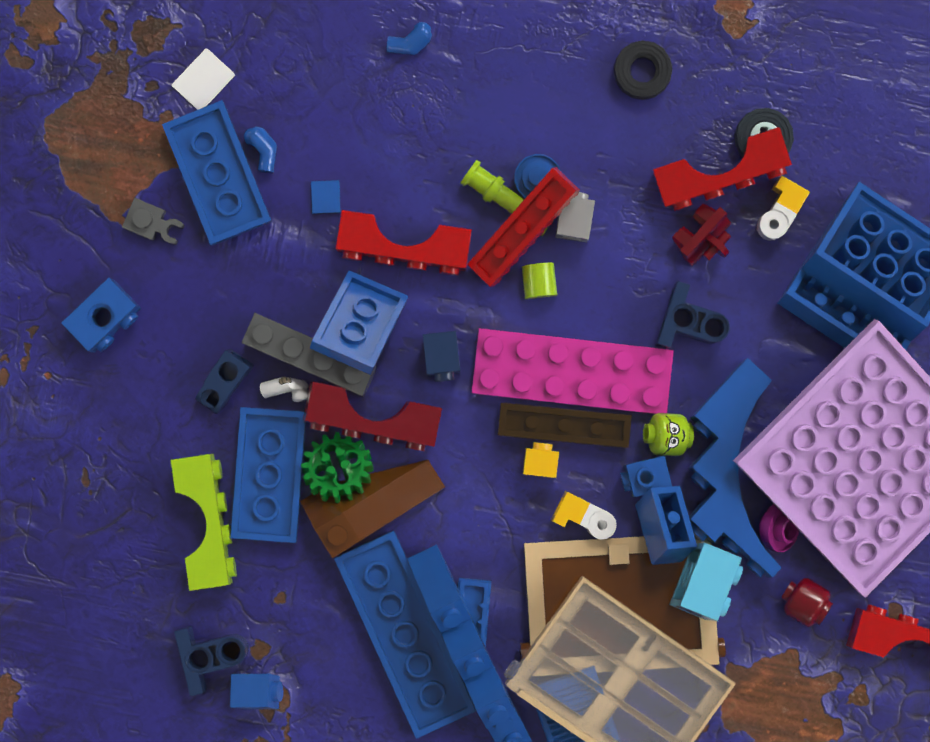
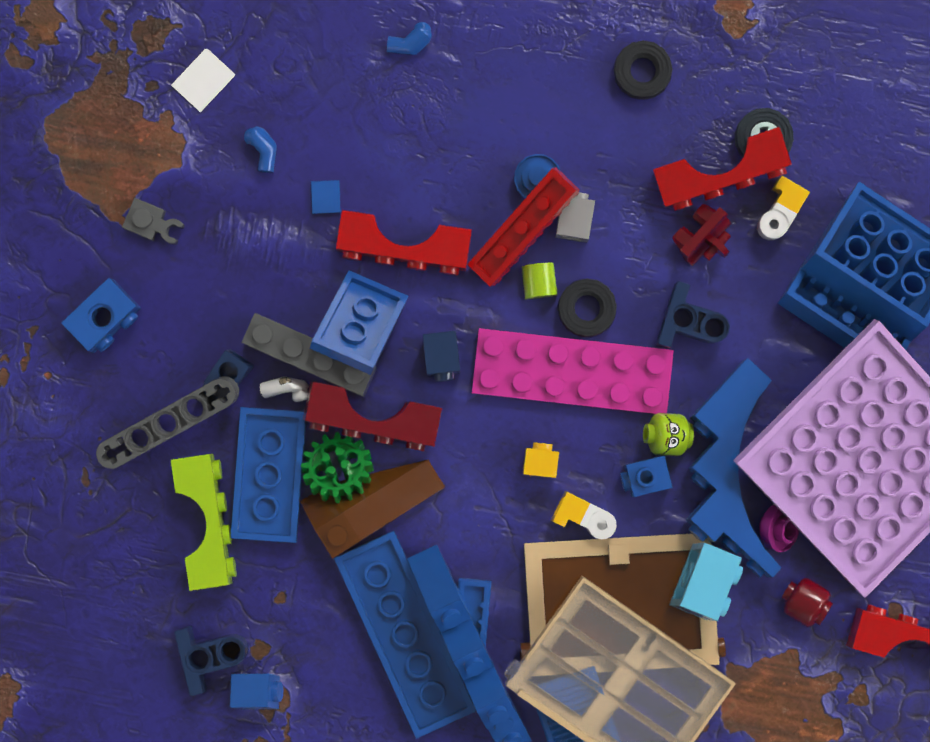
blue plate [162,100,272,246] -> none
lime pin [460,160,554,236] -> none
dark brown plate [498,403,632,448] -> none
blue brick [635,486,698,565] -> none
none -> dark grey beam [96,376,239,469]
none -> black tyre [558,278,617,337]

